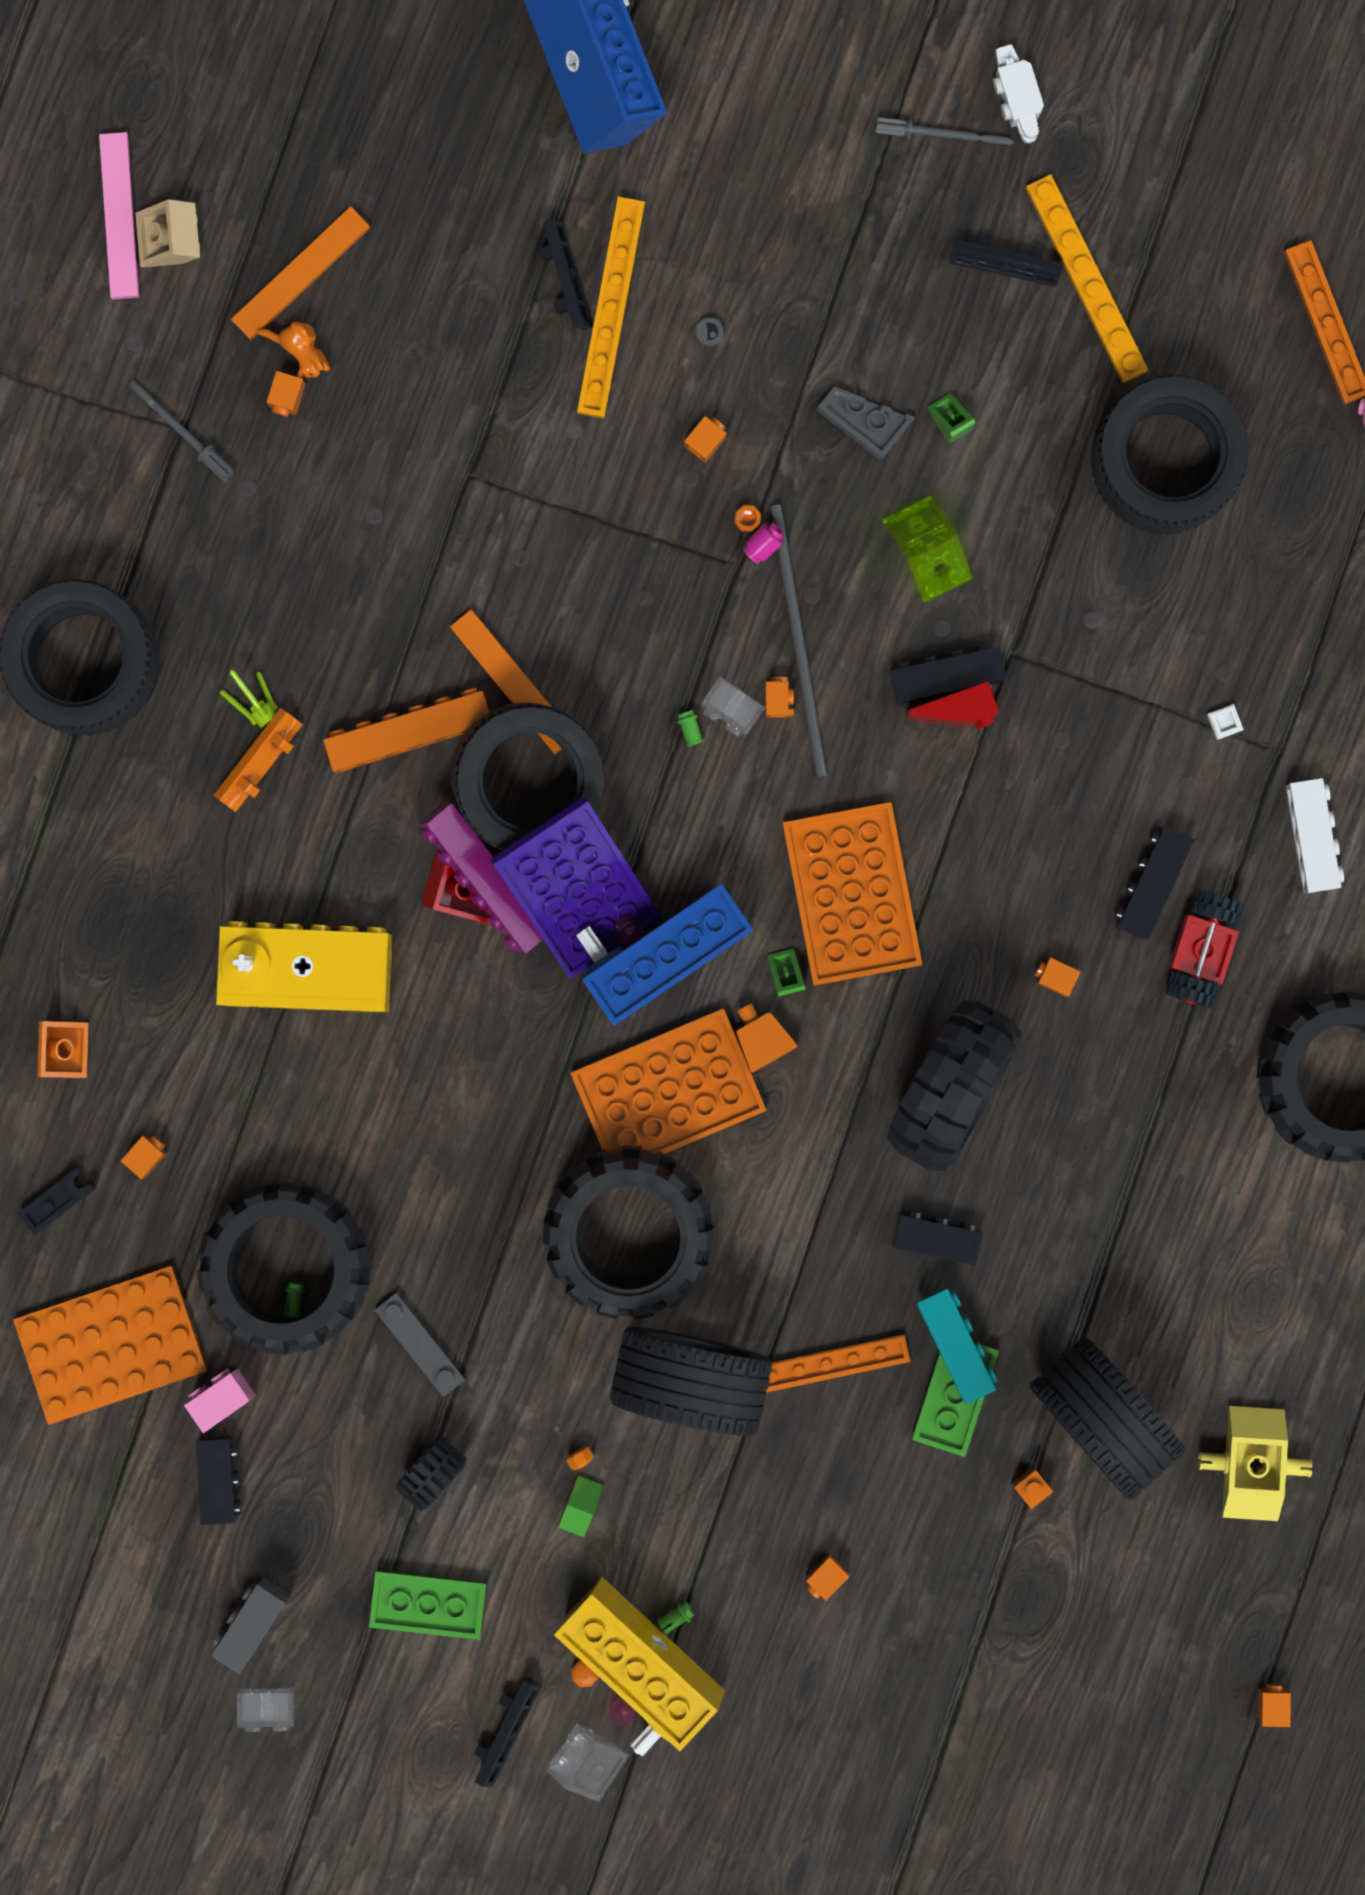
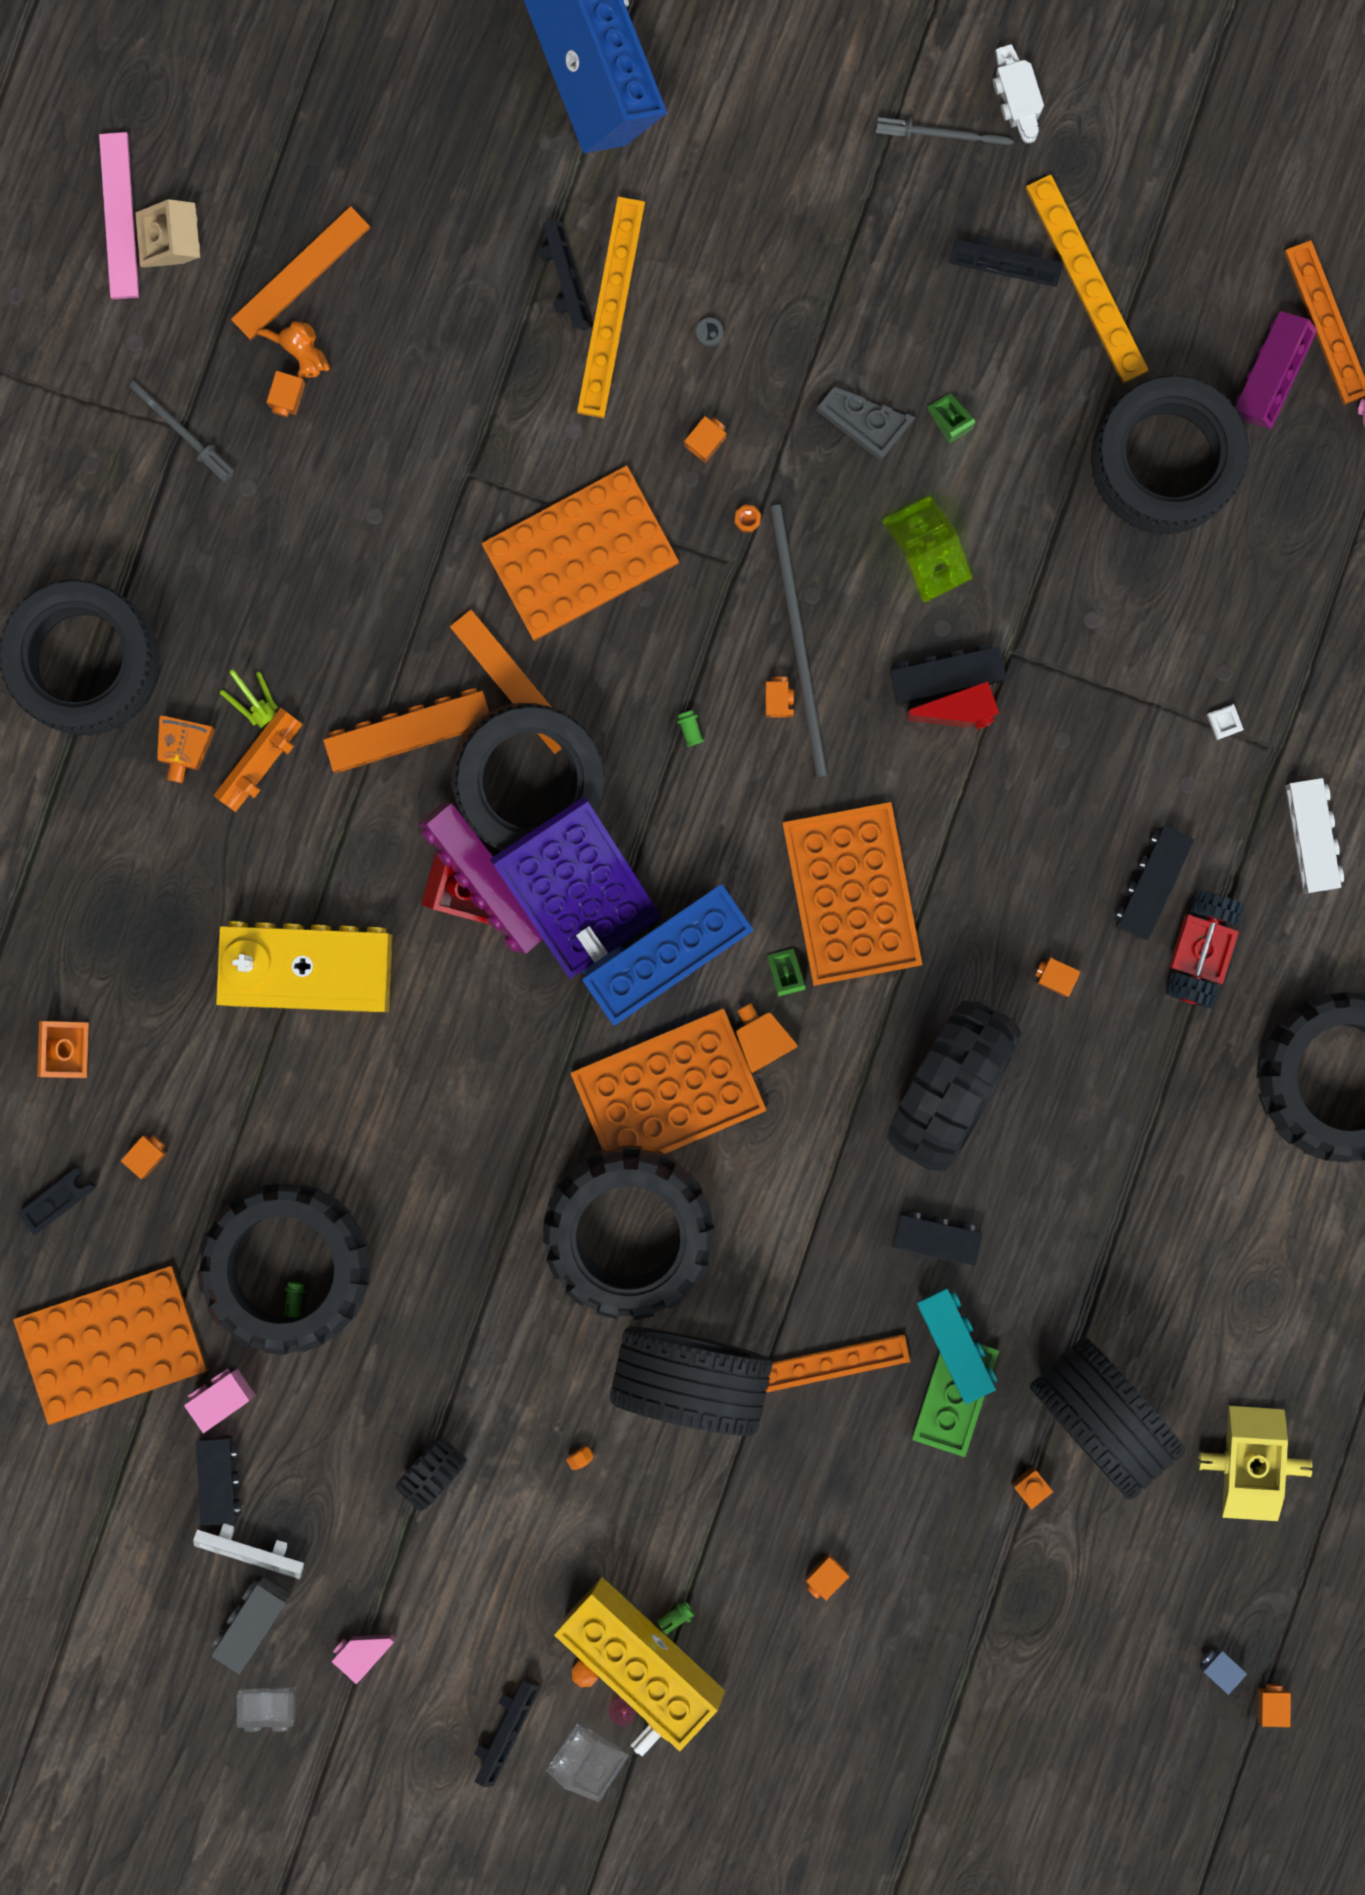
bright green plate [369,1570,487,1640] -> none
dark grey plate [375,1293,466,1397] -> none
bright green slope [558,1475,604,1537] -> none
tile [614,917,643,946] -> none
clear brick [701,676,765,738] -> none
dark pink brick [743,523,784,564] -> none
none -> orange torso [157,715,215,783]
none -> white hinge [193,1524,304,1579]
none -> bright pink slope [332,1634,396,1684]
none -> orange plate [481,466,679,641]
none -> sand blue brick [1200,1647,1247,1695]
none -> magenta brick [1235,311,1317,430]

